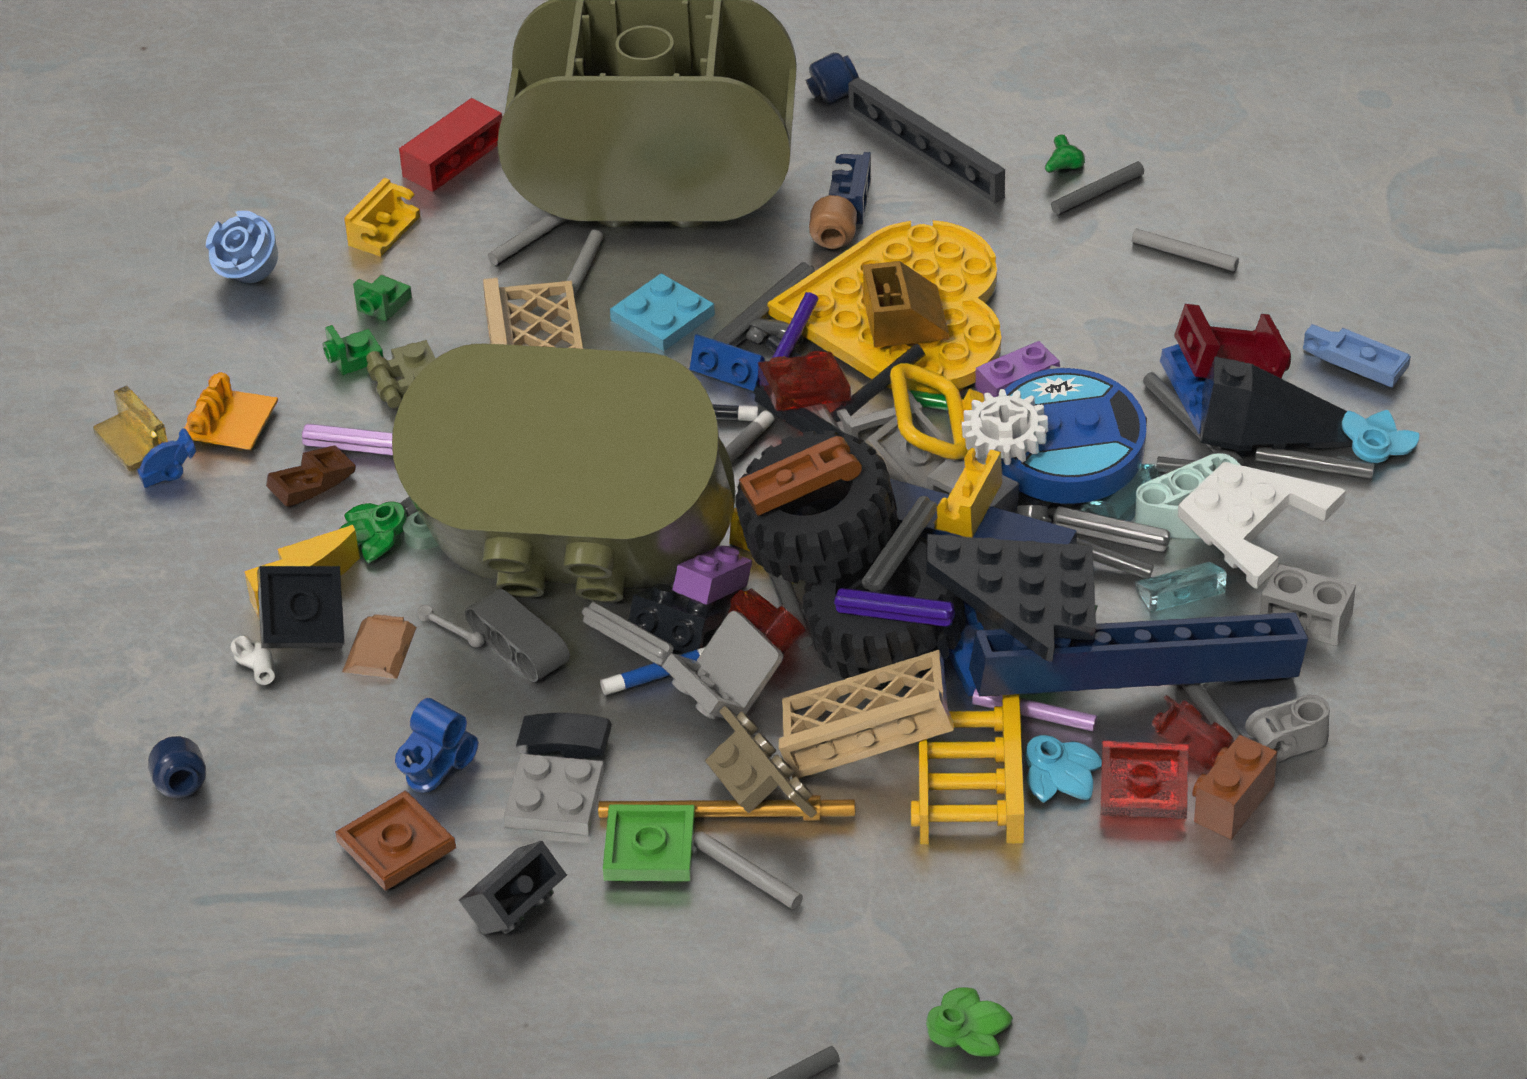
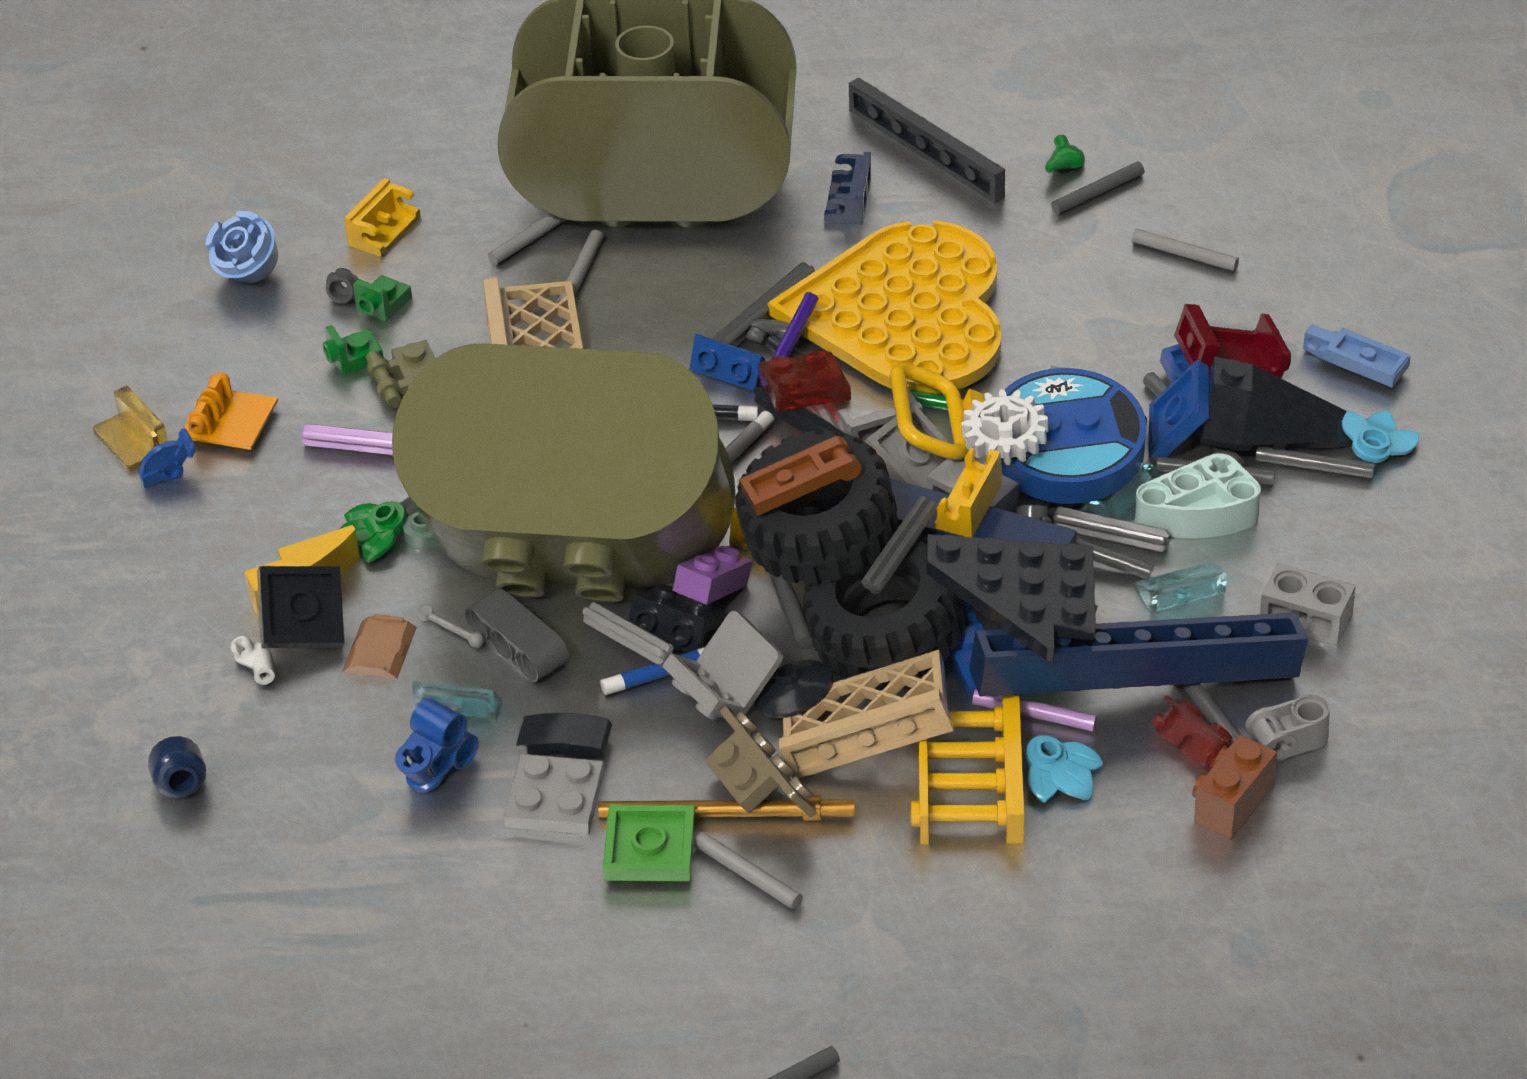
reddish brown slope [266,445,356,507] -> none
dark orange plate [335,790,456,891] -> none
red brick [399,98,502,192] -> none
black brick [459,841,567,935] -> none
medium azure plate [610,273,715,352] -> none
clear red piece [728,588,806,655] -> none
dark blue head [805,52,859,104] -> none
medium nougat head [809,195,857,249] -> none
black bar [830,344,925,422] -> none
dark purple axle [834,588,955,627] -> none
pearl gold slope [863,261,949,347] -> none
bright green plate [926,987,1013,1057] -> none
medium lavender piece [975,341,1060,397] -> none
clear red plate [1100,741,1188,819] -> none
white wing [1178,462,1346,589] -> none
none -> dark grey plate [326,268,359,303]
none -> clear light blue slope [412,681,502,723]
none -> black dish [755,660,833,718]
none -> blue tile [1148,360,1209,461]

